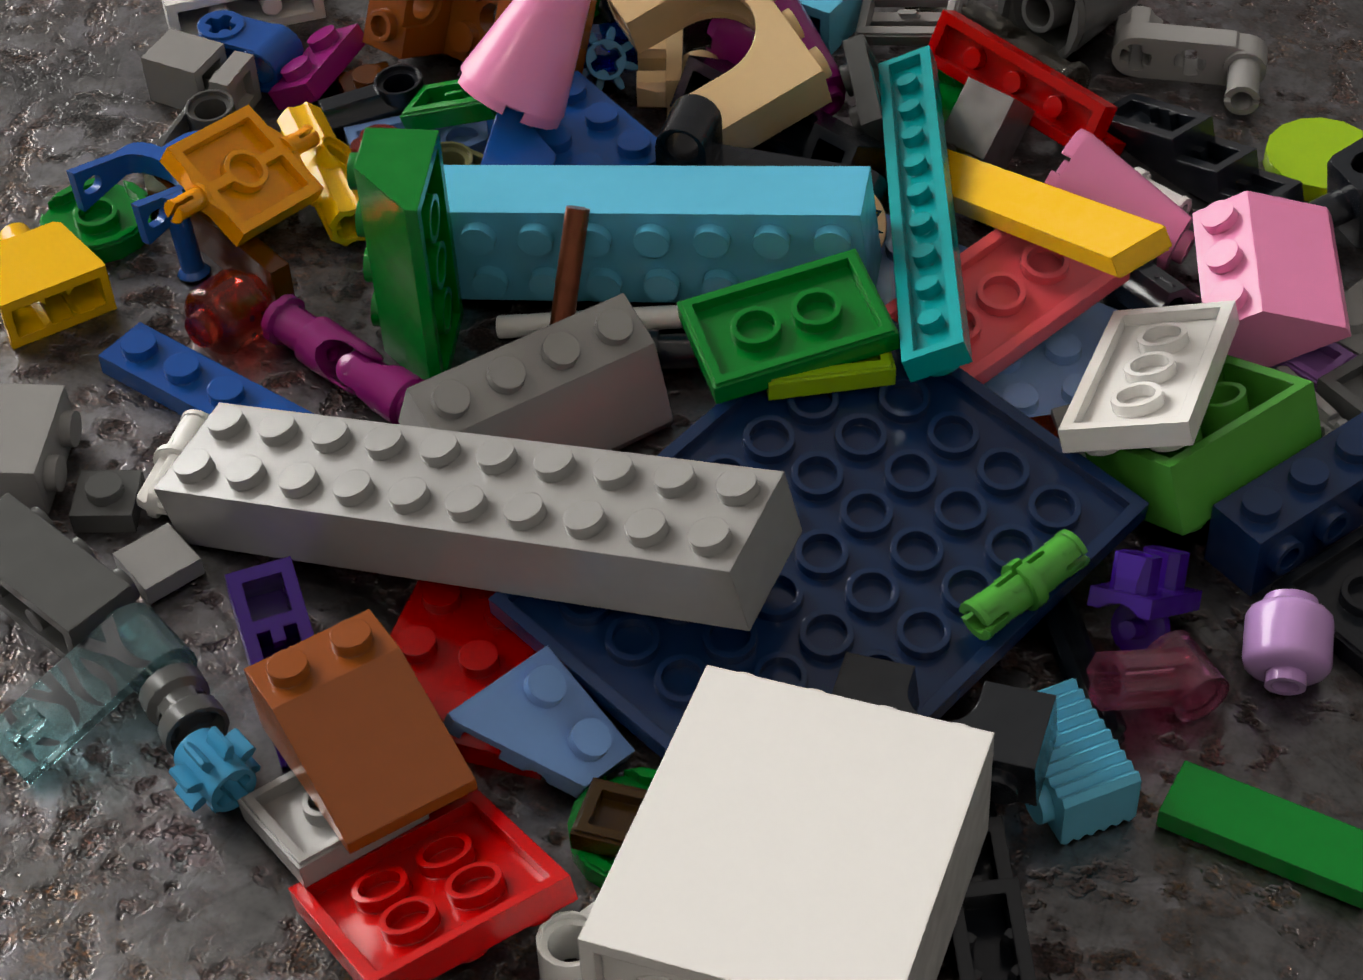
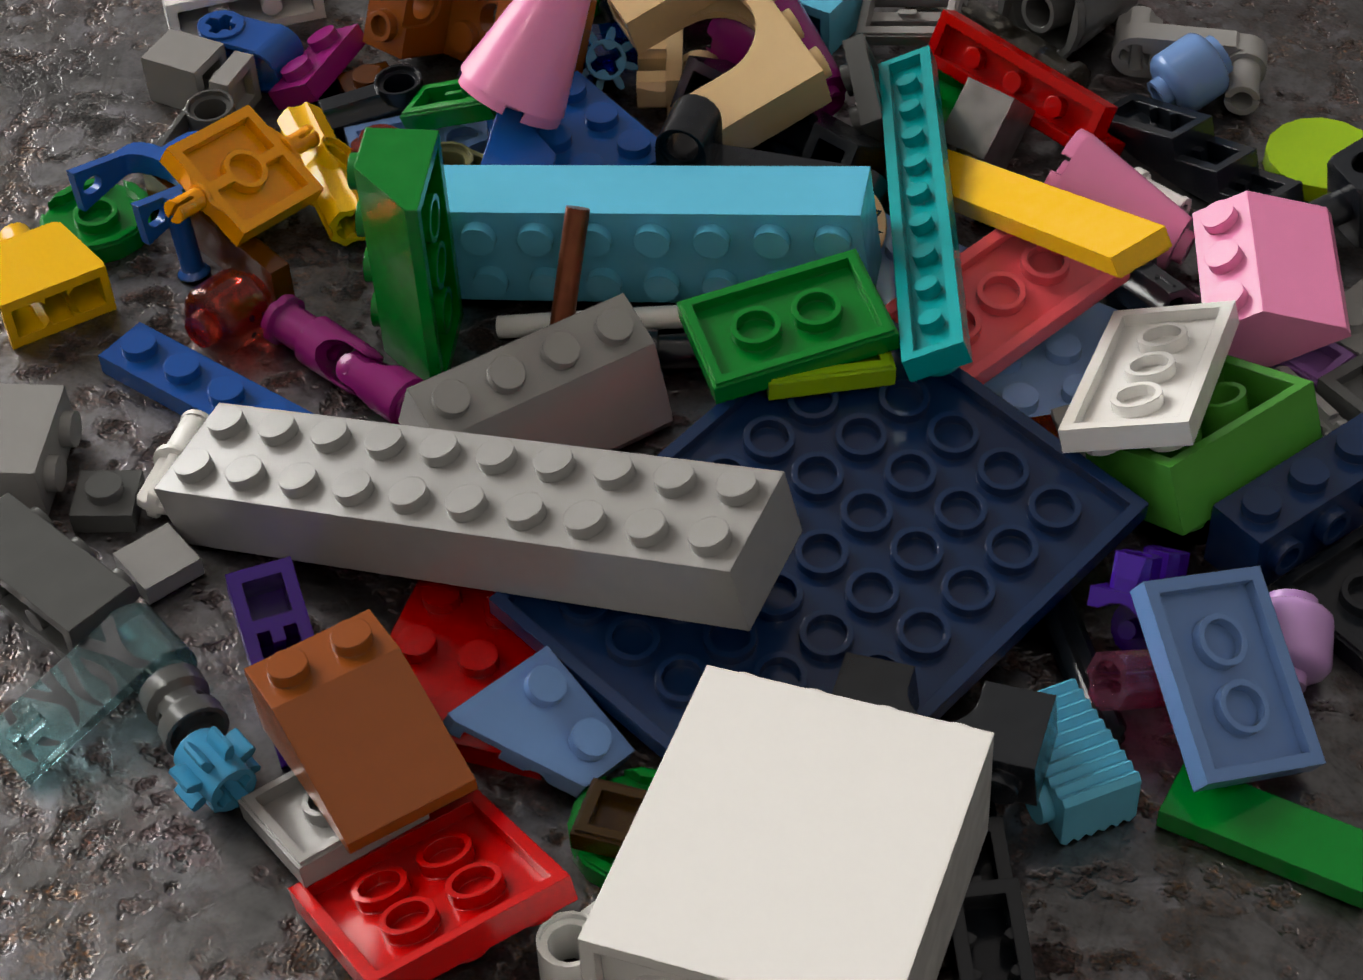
bright green pin [959,529,1090,641] -> none
none -> medium blue plate [1130,566,1326,792]
none -> medium blue head [1147,33,1233,111]

